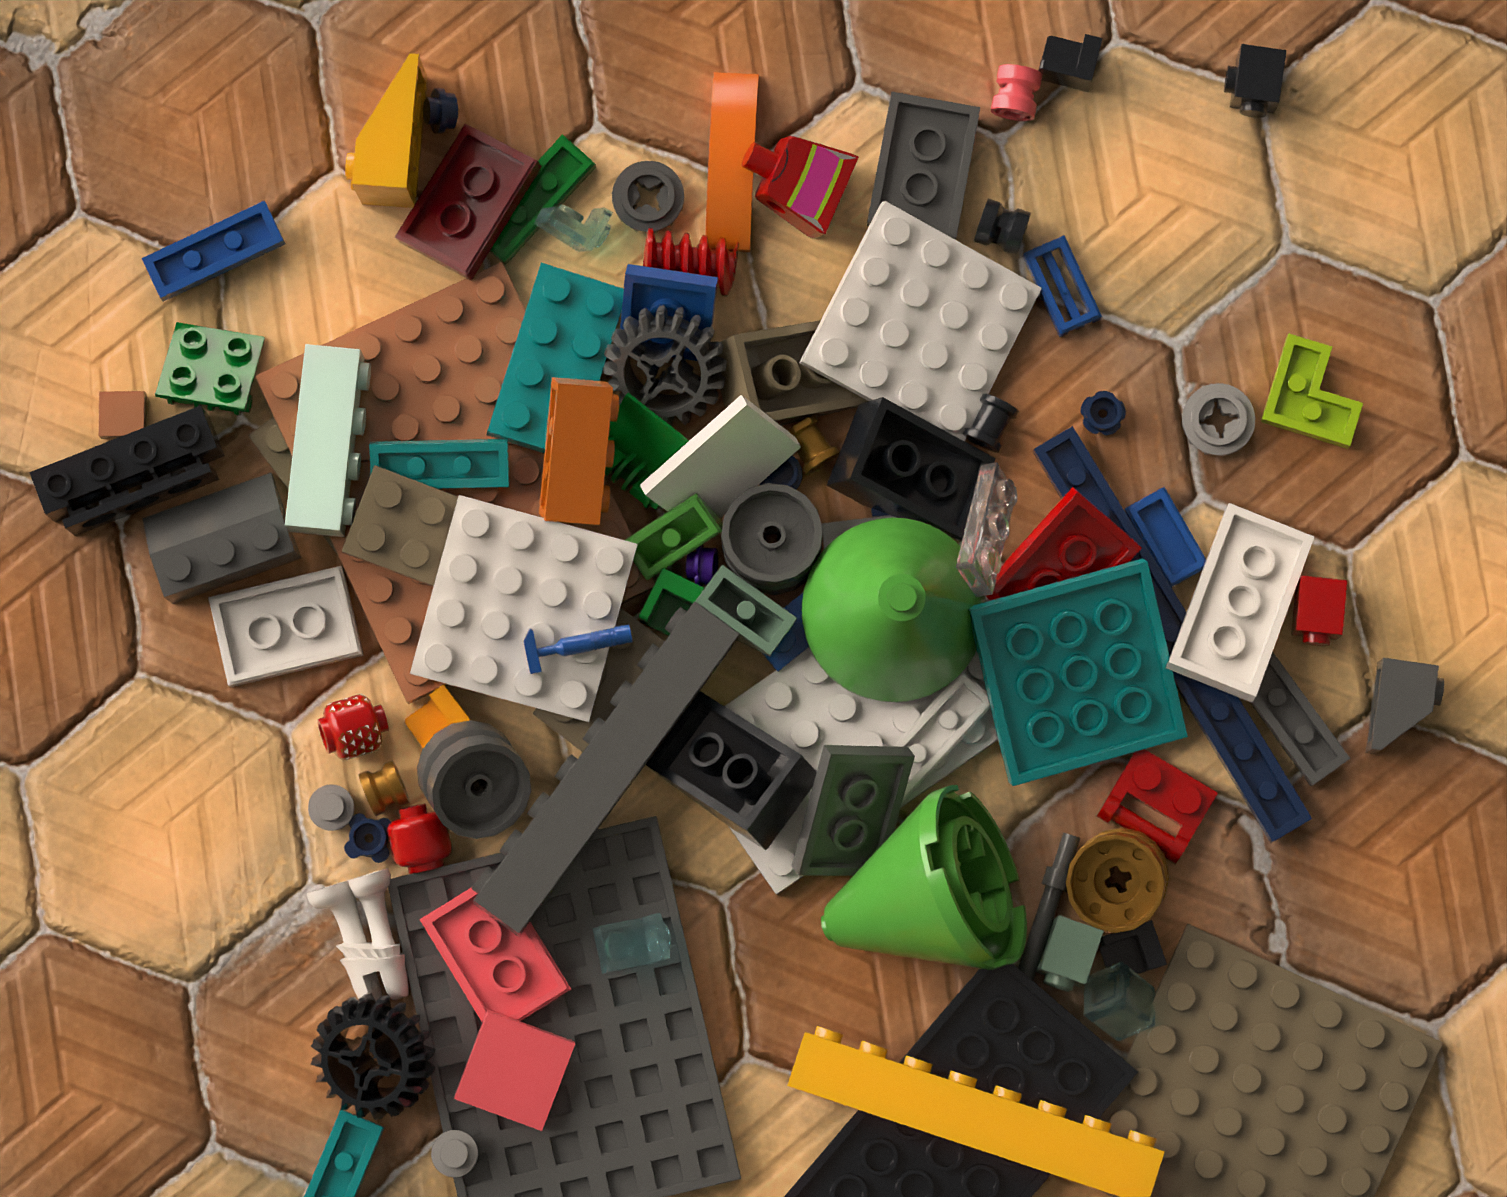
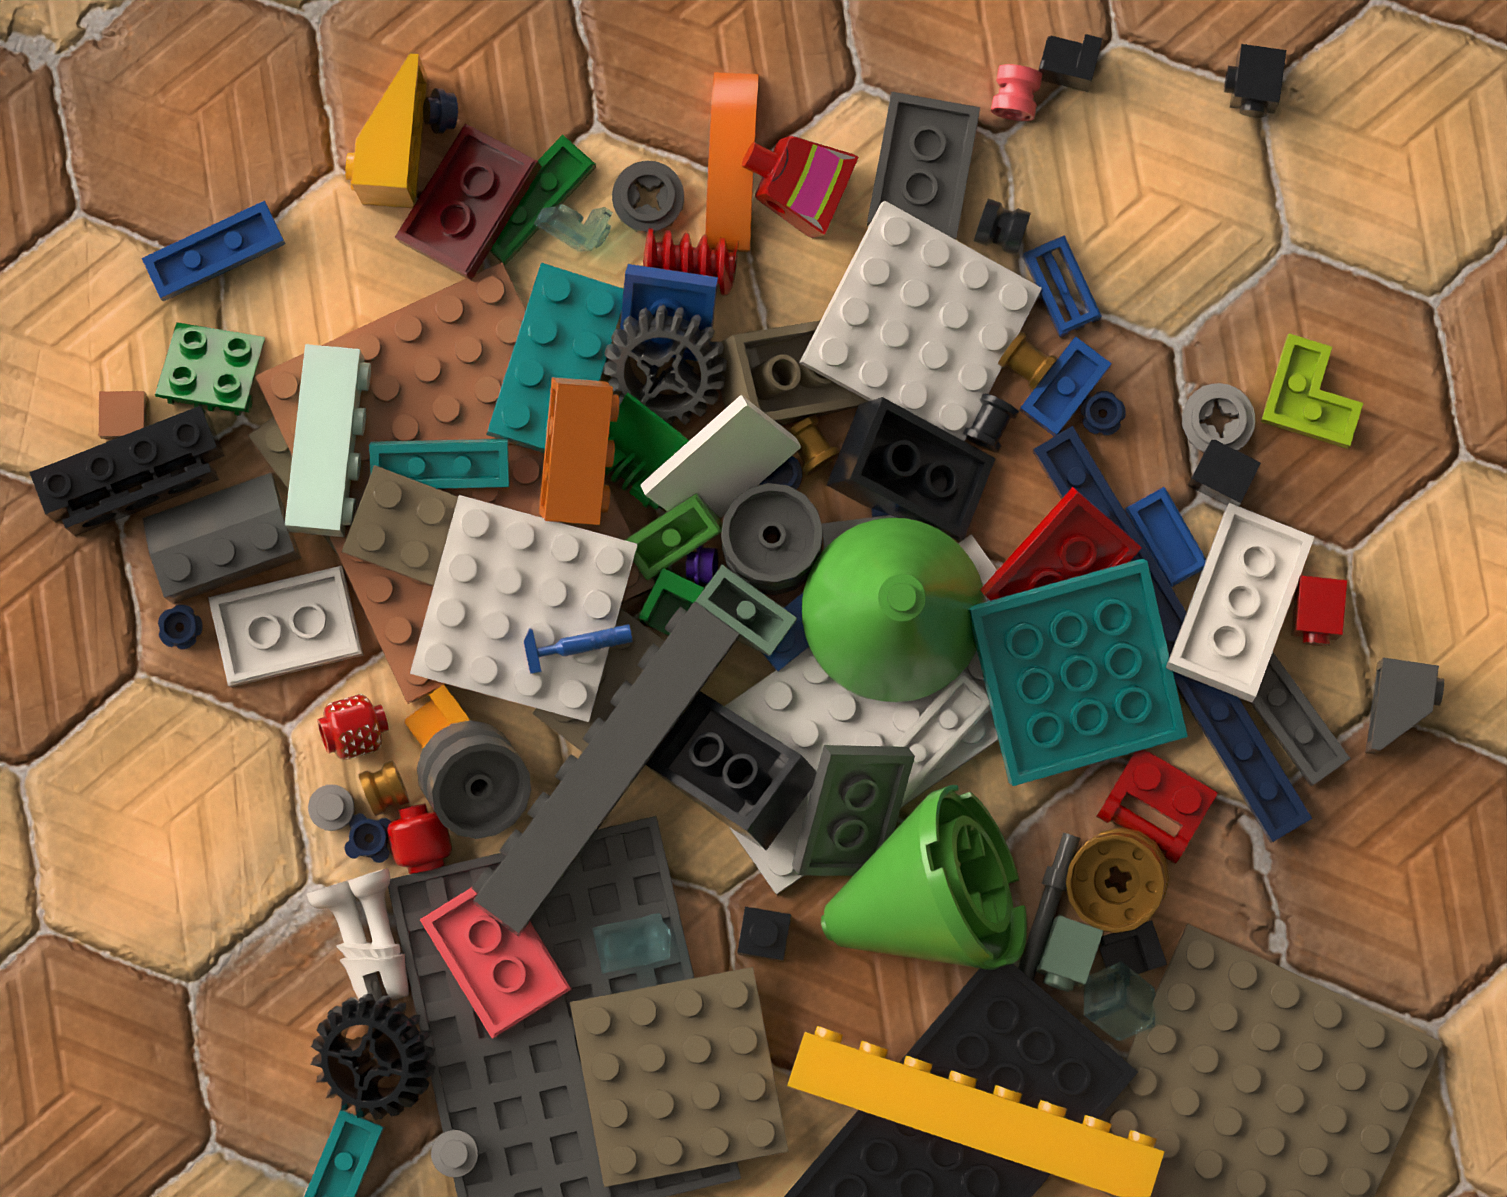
coral tile [454,1009,575,1131] -> none
clear plate [956,462,1017,597] -> none
none -> dark blue plate [158,605,203,650]
none -> dark tan plate [570,967,788,1187]
none -> black brick [737,906,791,962]
none -> pearl gold bush [998,332,1058,390]
none -> blue plate [1019,336,1112,437]
none -> black panel [1188,440,1261,507]

